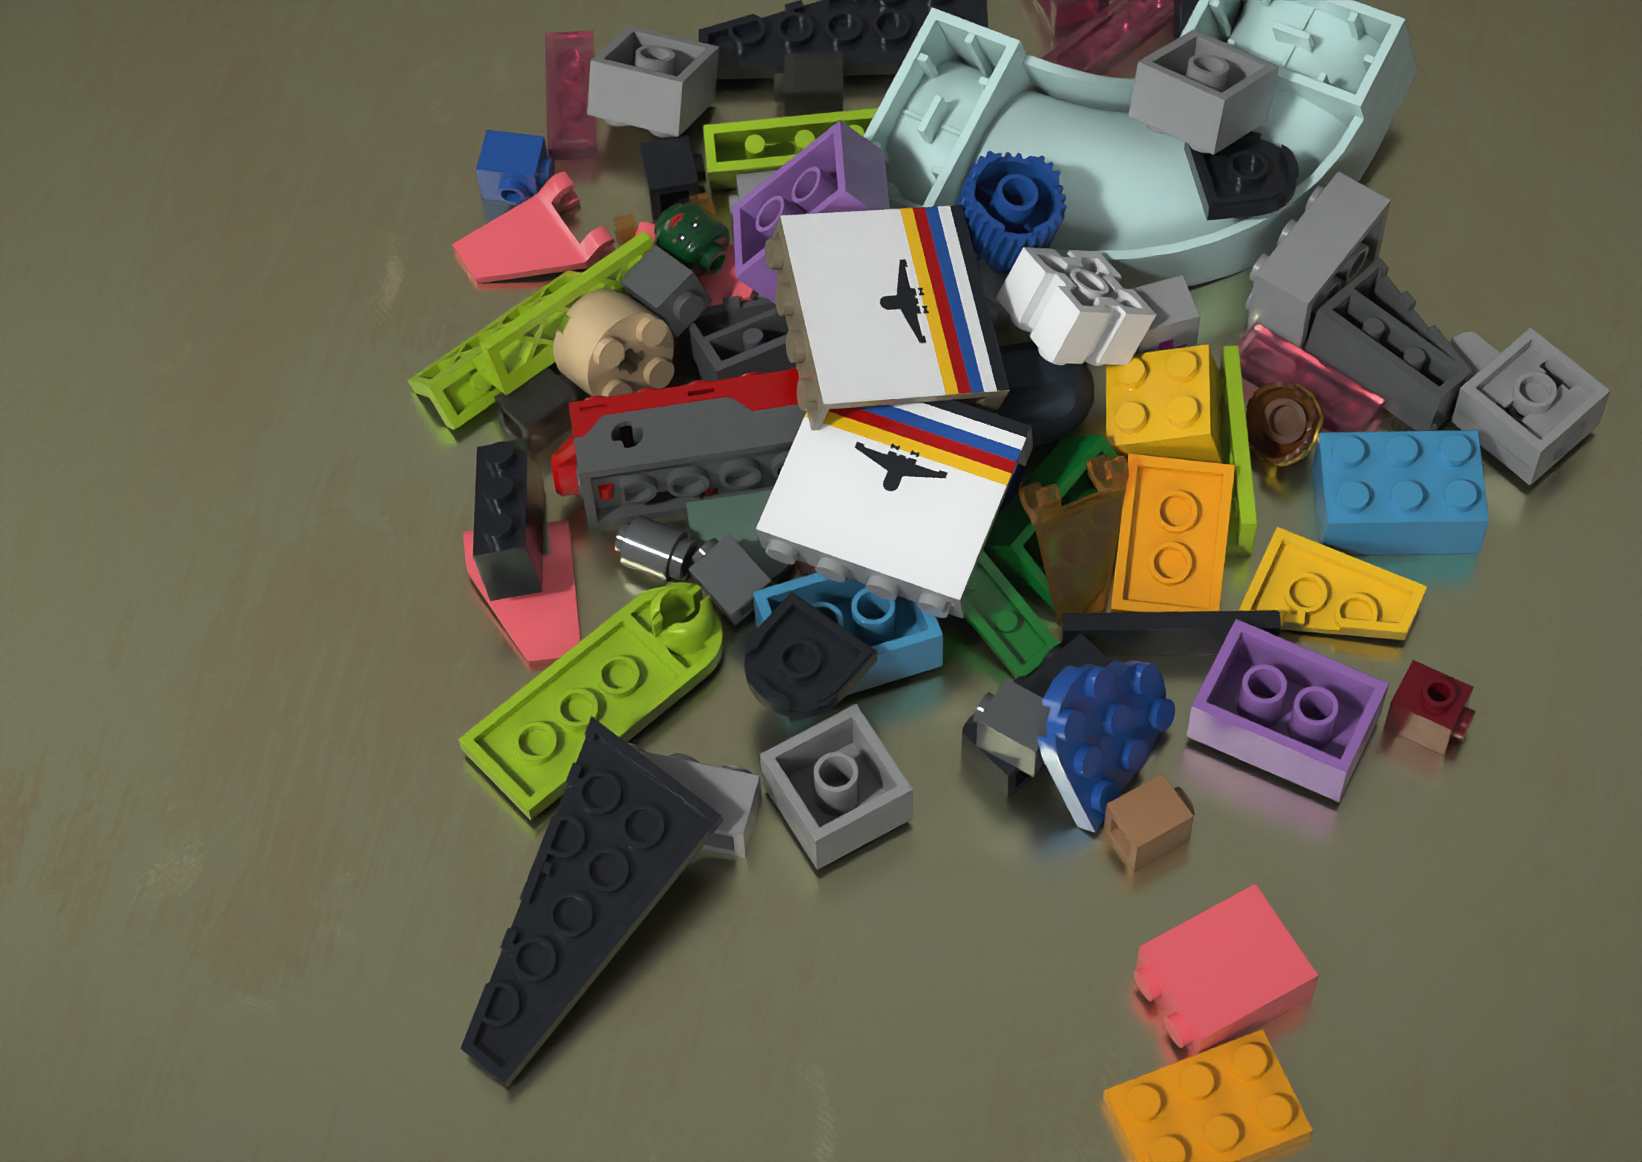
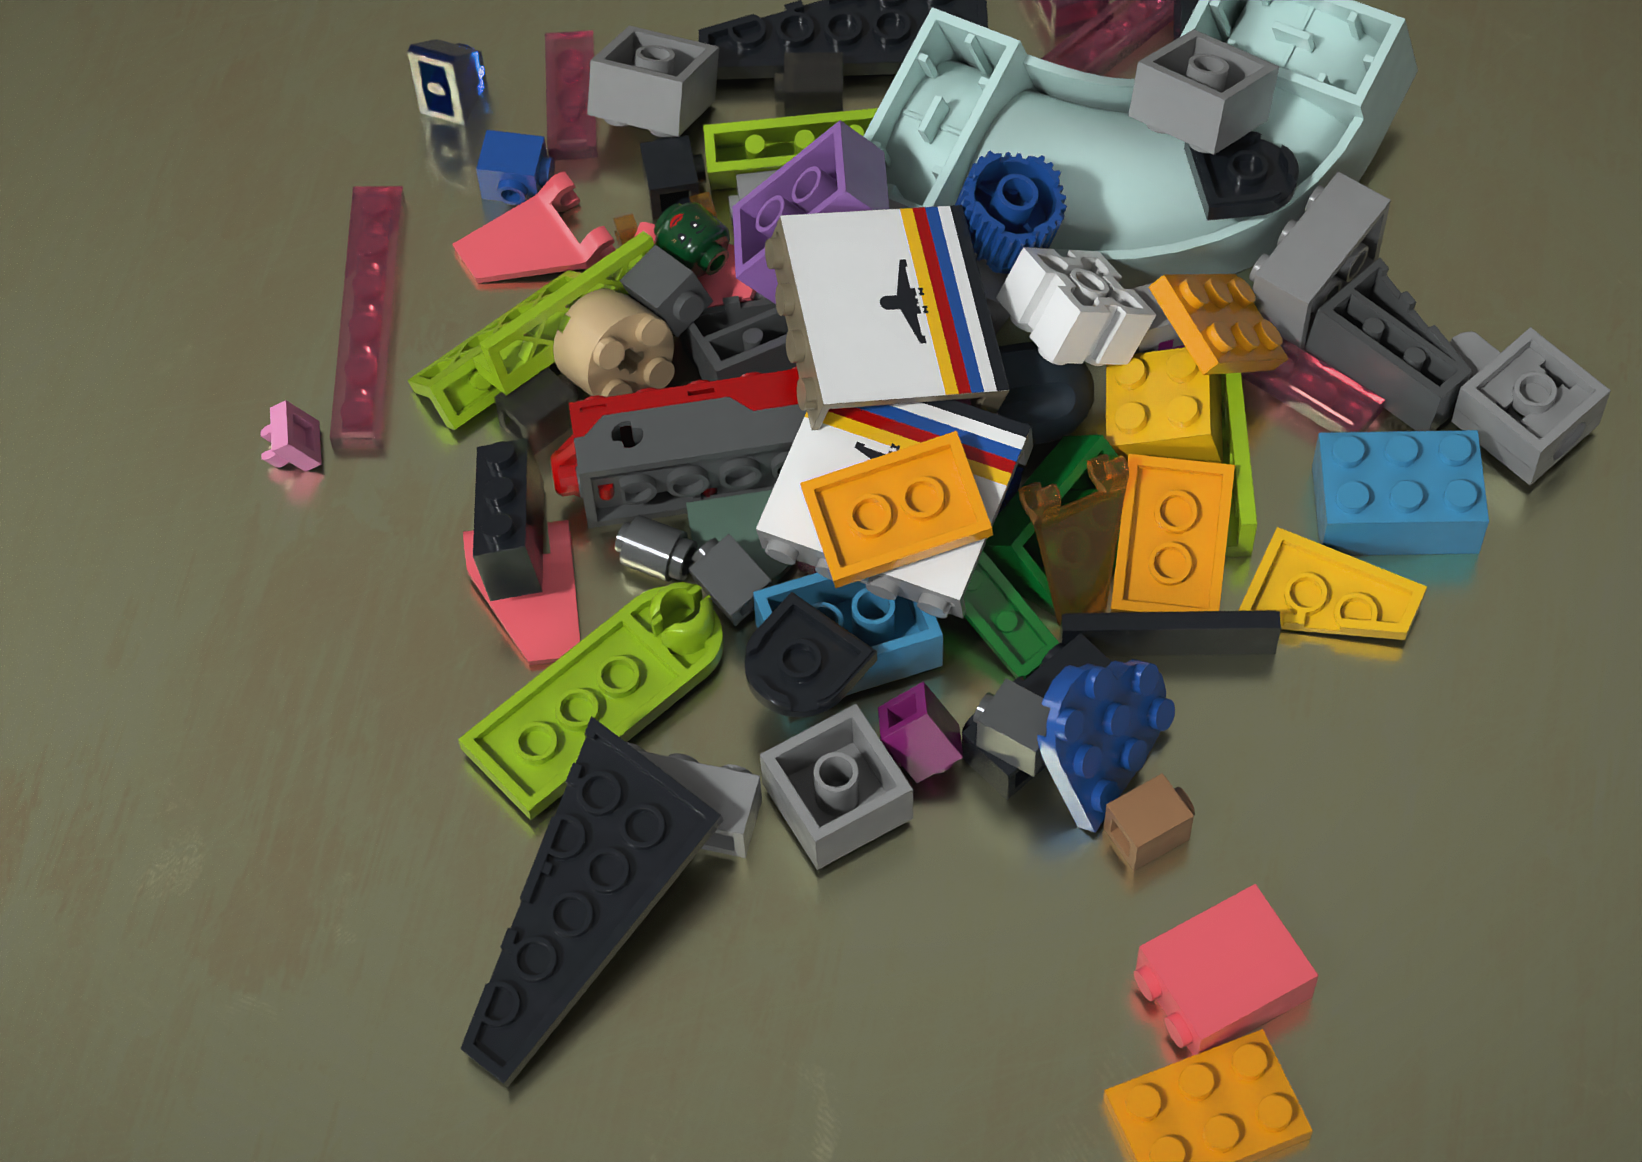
medium lavender brick [1187,619,1389,802] -> none
reddish brown hair [1246,382,1324,466] -> none
dark red brick [1384,660,1476,755] -> none
none -> bright pink tile [260,400,322,472]
none -> clear pink plate [330,186,405,448]
none -> slope [407,39,487,125]
none -> light orange plate [800,431,993,588]
none -> magenta brick [878,681,963,783]
none -> light orange plate [1149,274,1289,375]

